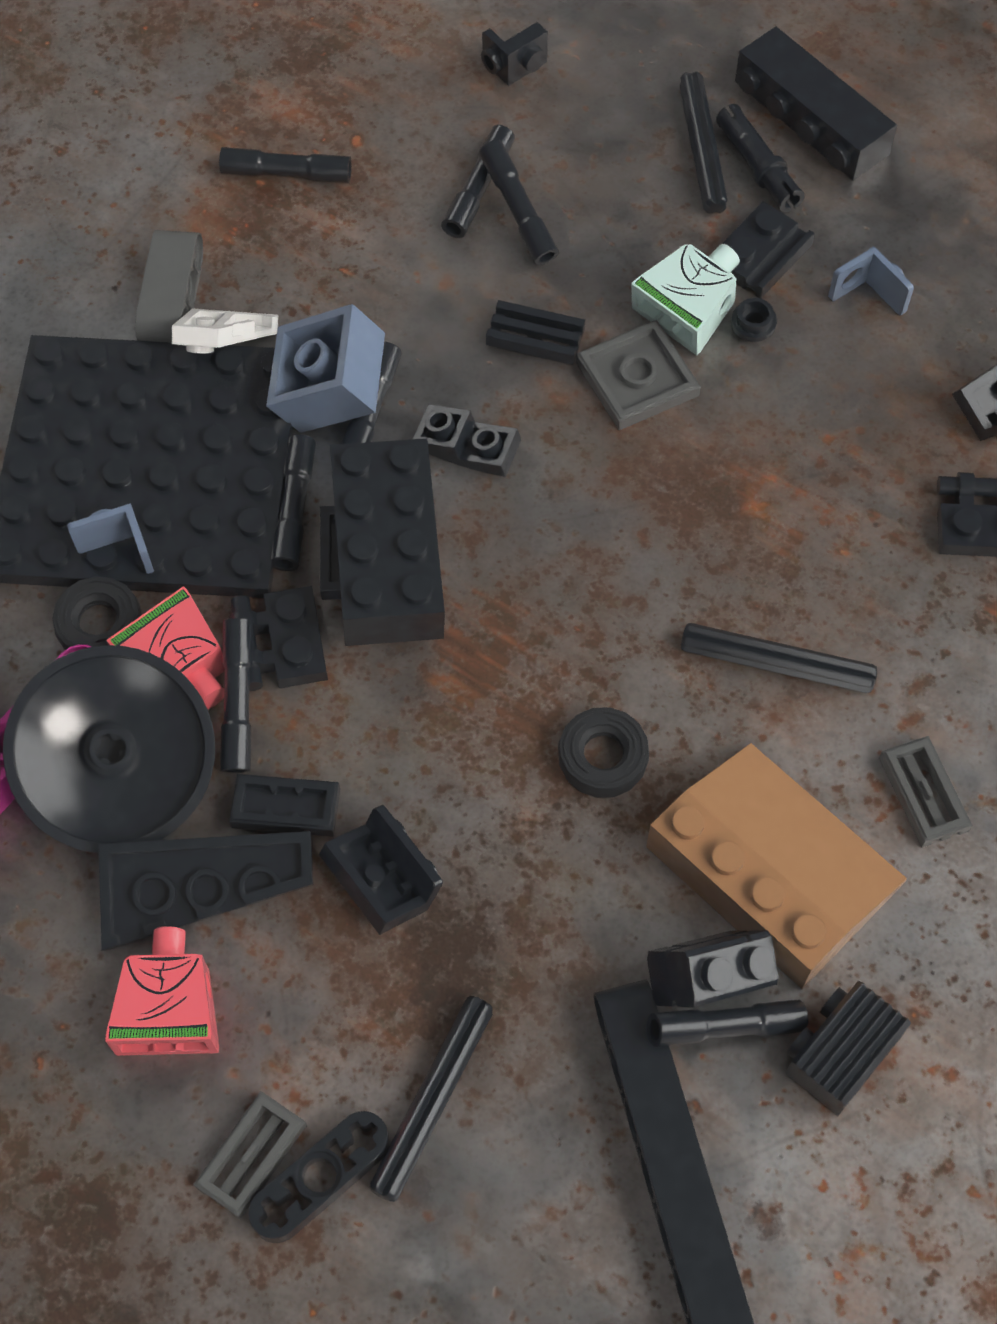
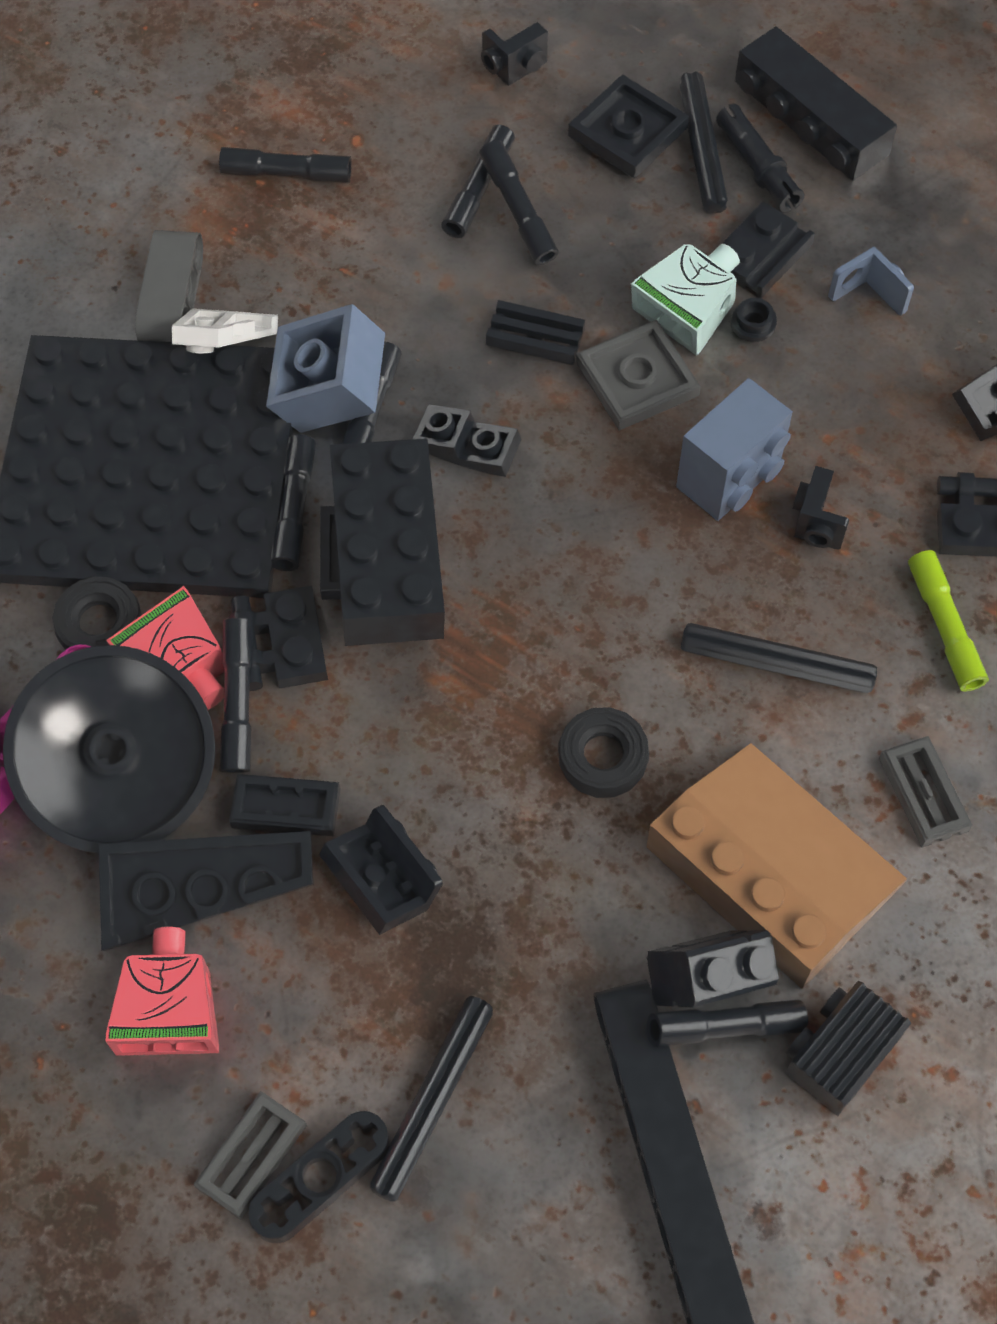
sand blue bracket [67,503,154,574] -> none
none -> black plate [568,74,689,179]
none -> sand blue brick [676,378,793,521]
none -> black bracket [792,466,849,550]
none -> lime piece [908,550,989,692]

